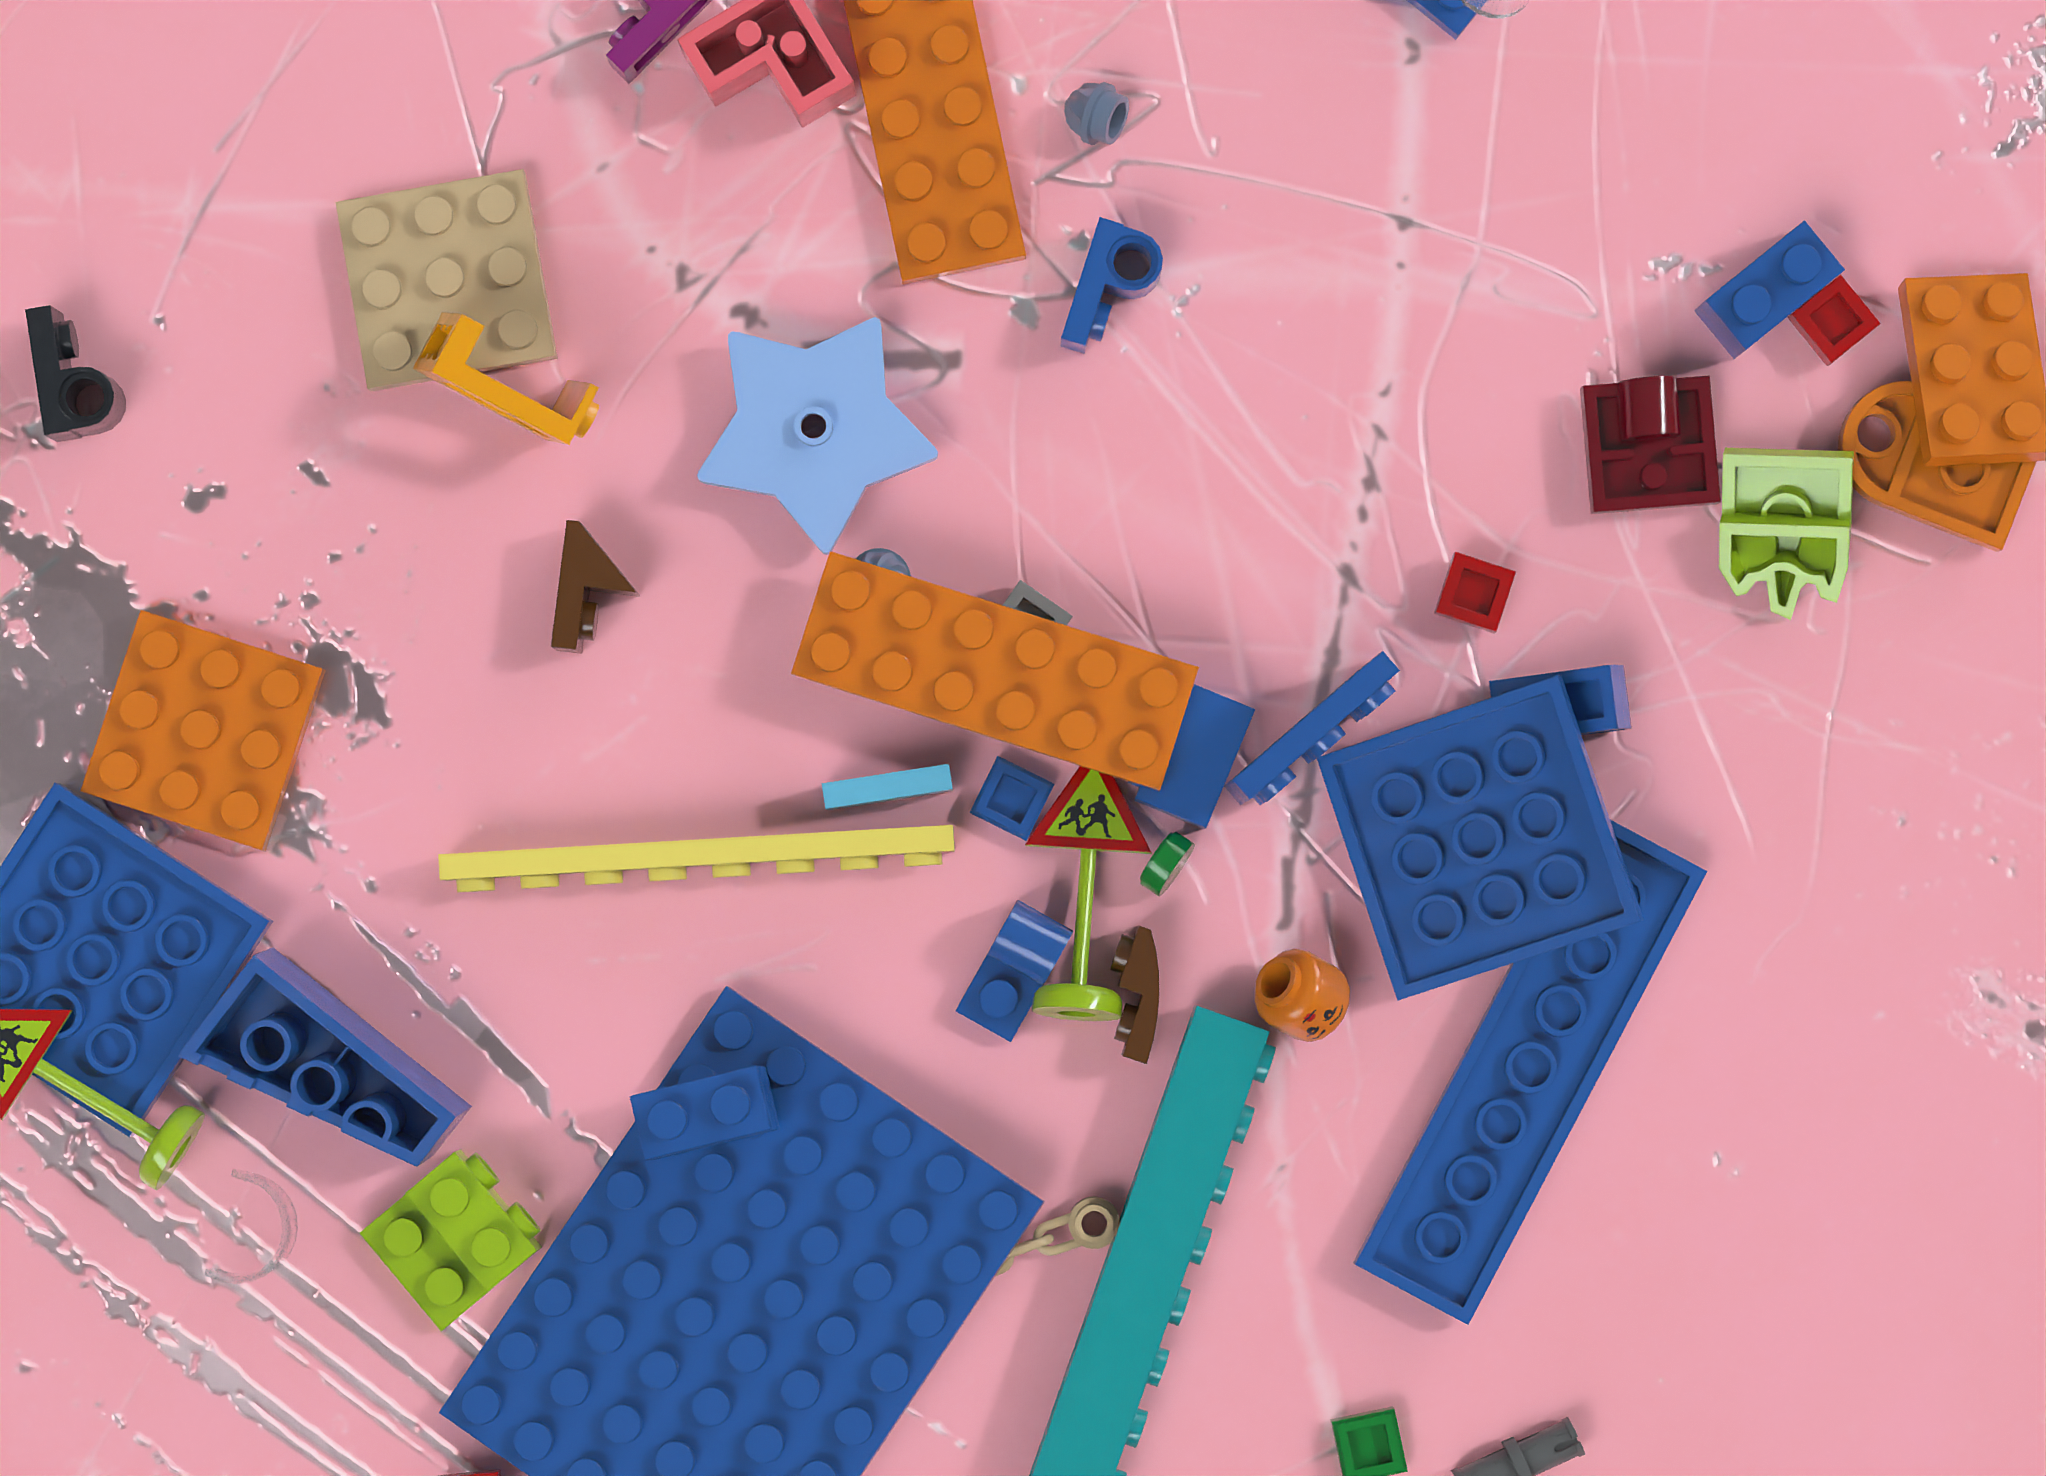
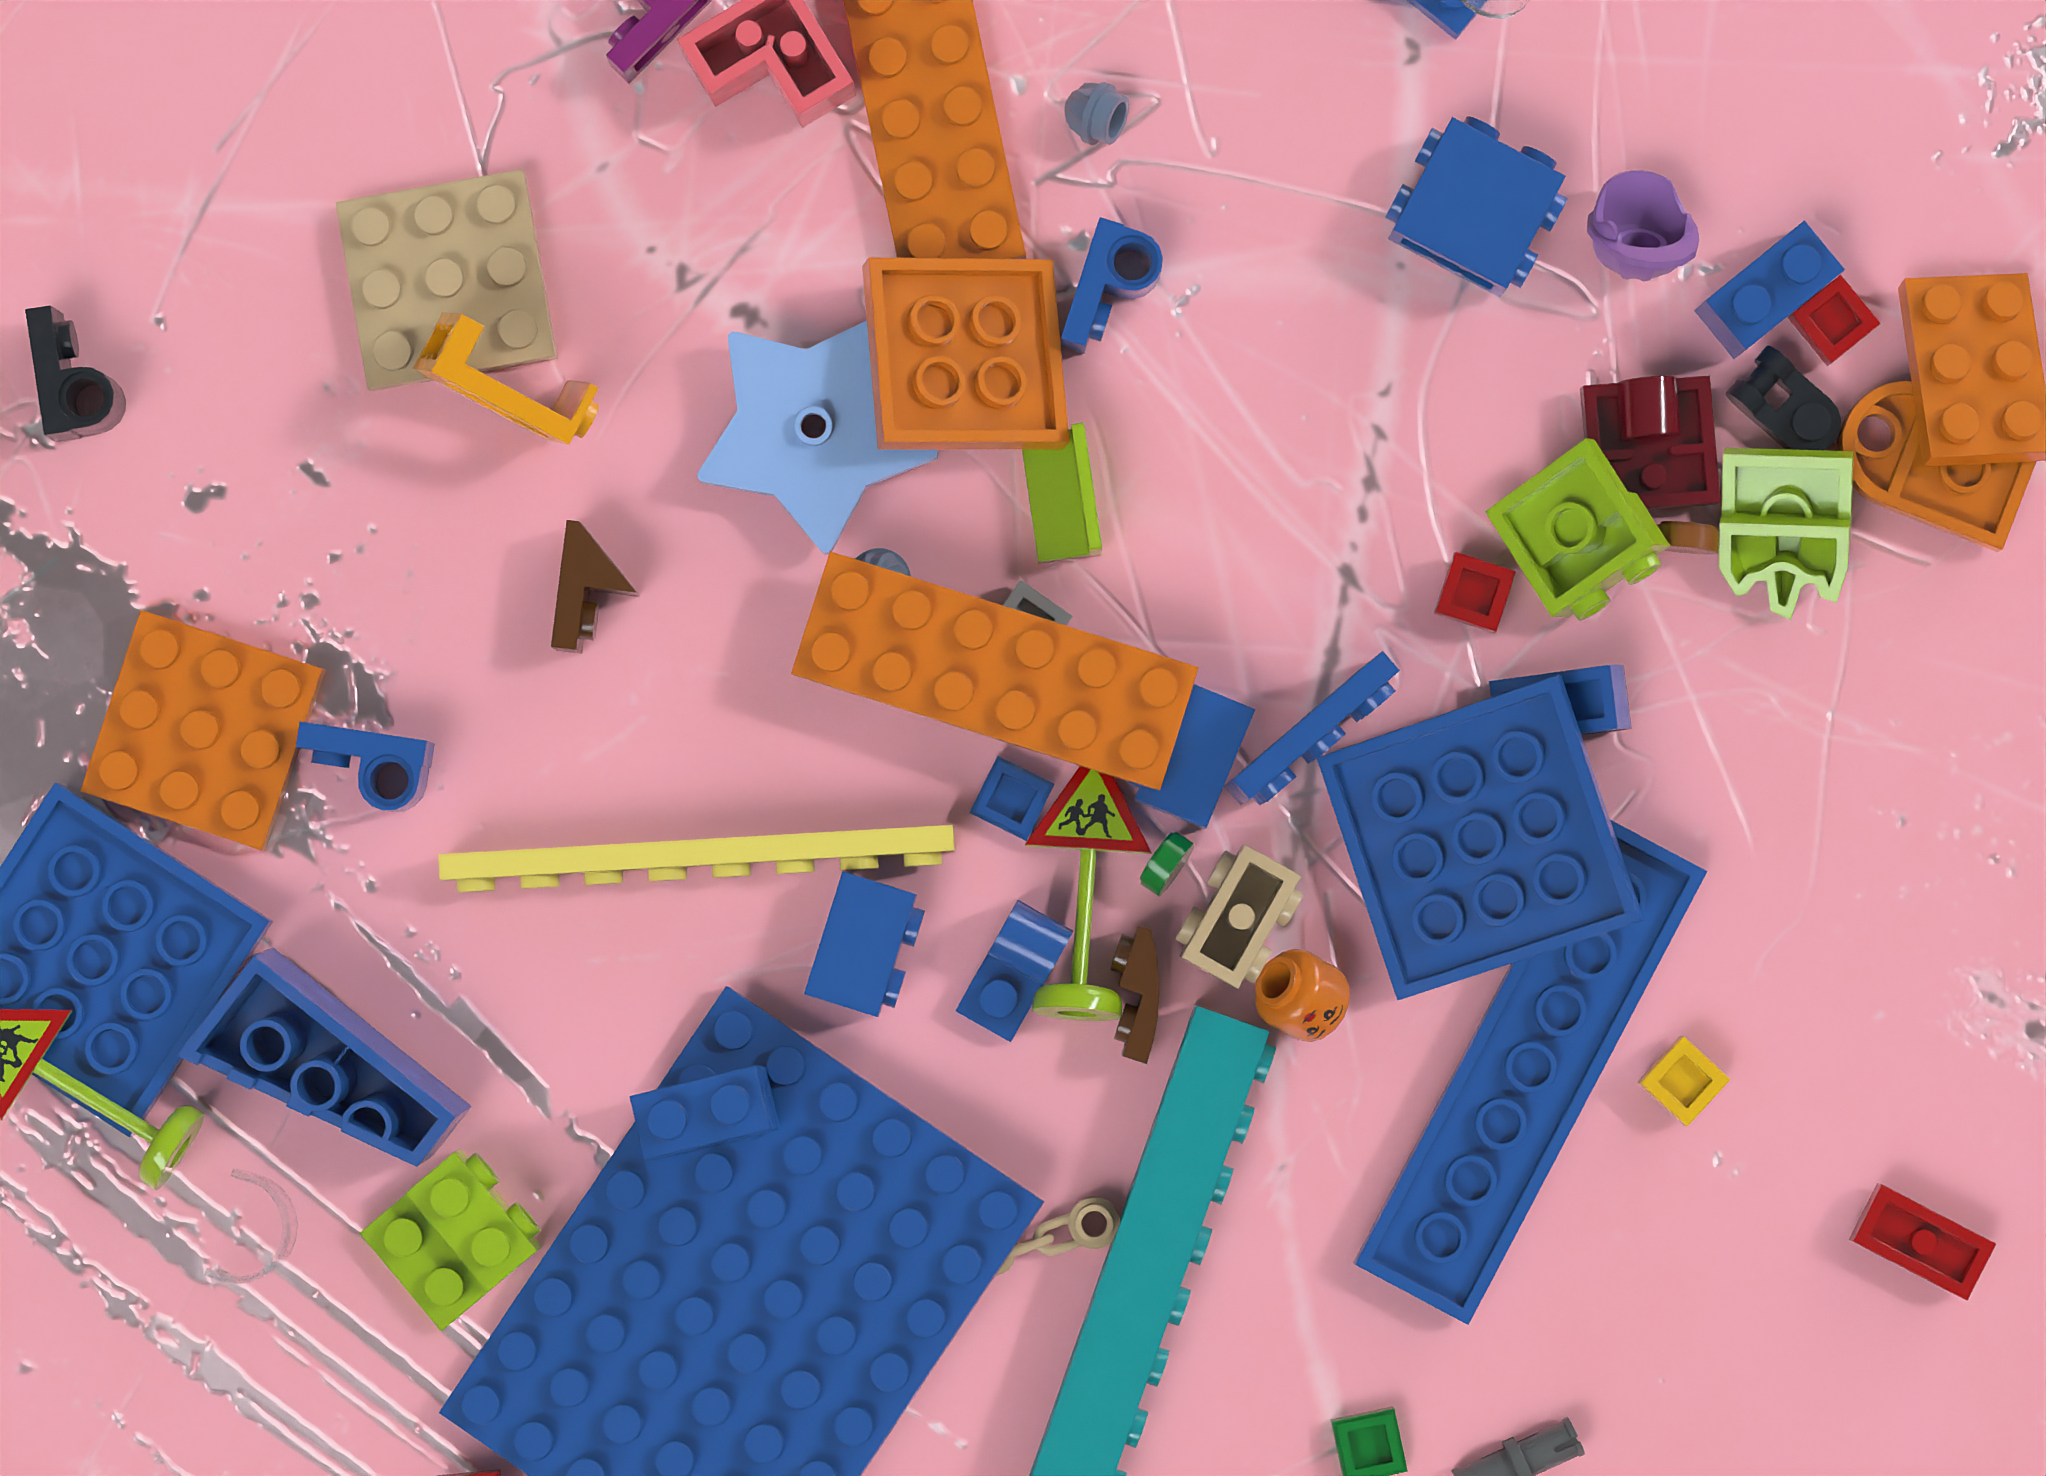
medium azure tile [821,764,953,810] -> none
none -> blue plate [296,722,435,812]
none -> blue brick [804,871,925,1017]
none -> orange plate [862,257,1070,450]
none -> lime panel [1022,422,1102,564]
none -> tan brick [1175,844,1304,989]
none -> blue brick [1385,116,1568,297]
none -> lime plate [1485,438,1670,621]
none -> medium lavender piece [1587,170,1699,282]
none -> yellow plate [1637,1035,1731,1127]
none -> dark orange tile [1657,521,1720,555]
none -> black plate [1725,345,1841,450]
none -> red plate [1848,1183,1996,1301]

